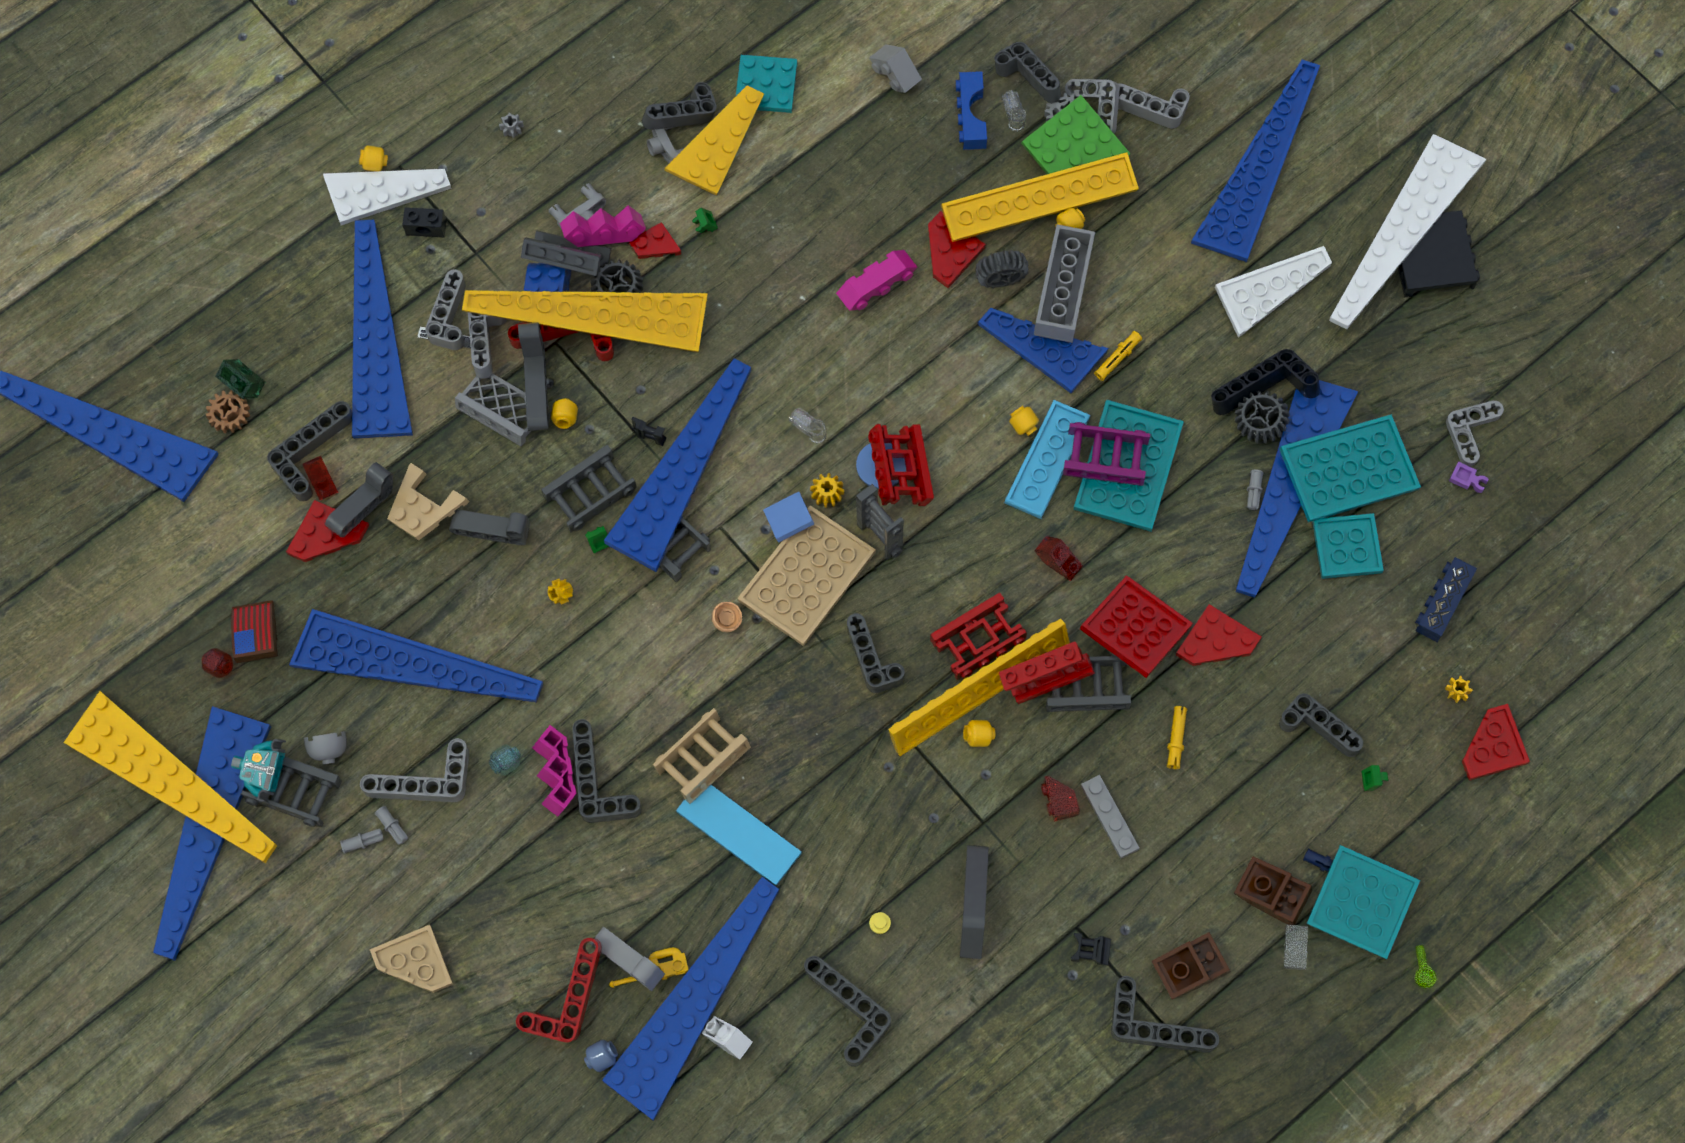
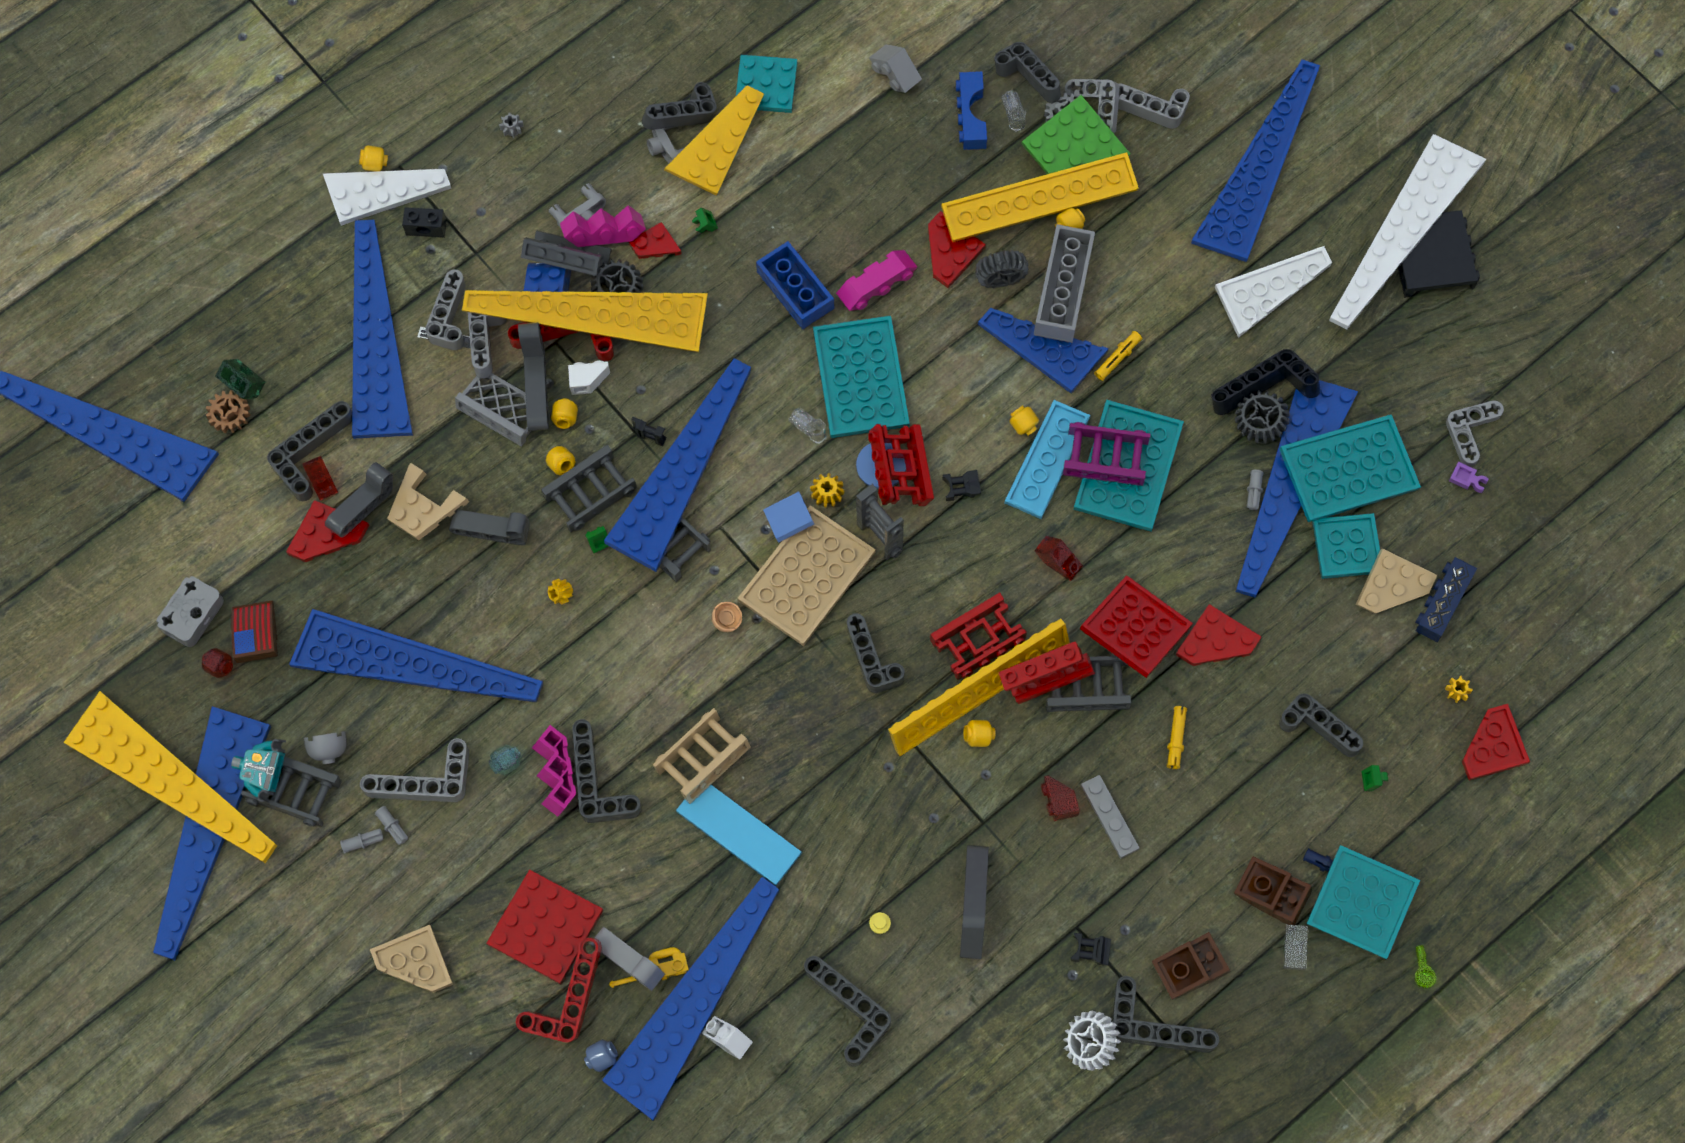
none -> light grey axle [156,576,224,647]
none -> red plate [486,870,604,985]
none -> yellow head [546,446,576,476]
none -> white slope [568,361,610,395]
none -> blue brick [756,241,834,330]
none -> teal plate [813,316,910,438]
none -> black piece [942,470,981,501]
none -> white gear [1063,1011,1121,1071]
none -> tan plate [1356,549,1437,613]

